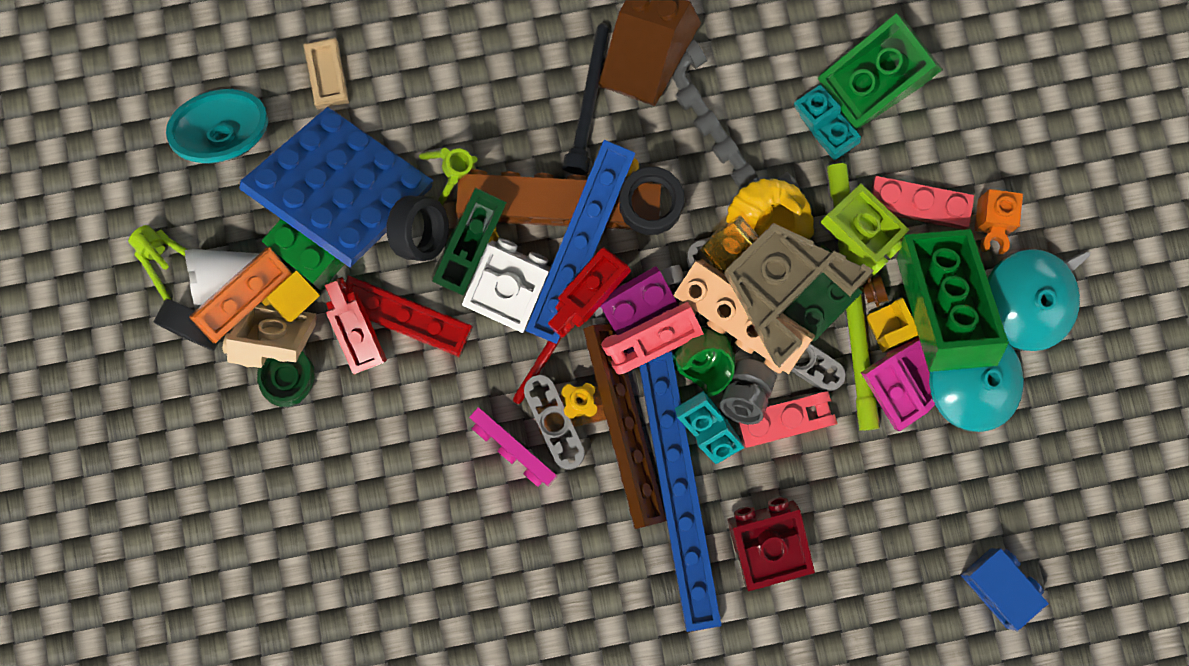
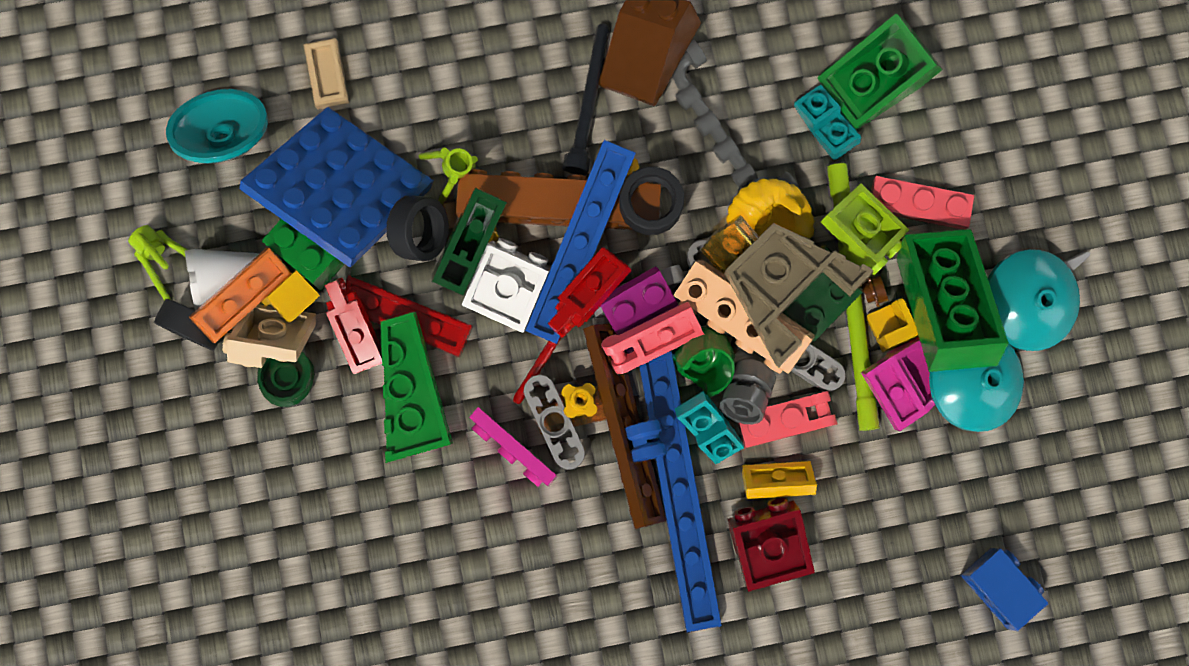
orange brick [974,189,1023,255] -> none
none -> green wing [381,312,453,463]
none -> blue wheel [625,420,667,462]
none -> yellow plate [742,461,817,499]

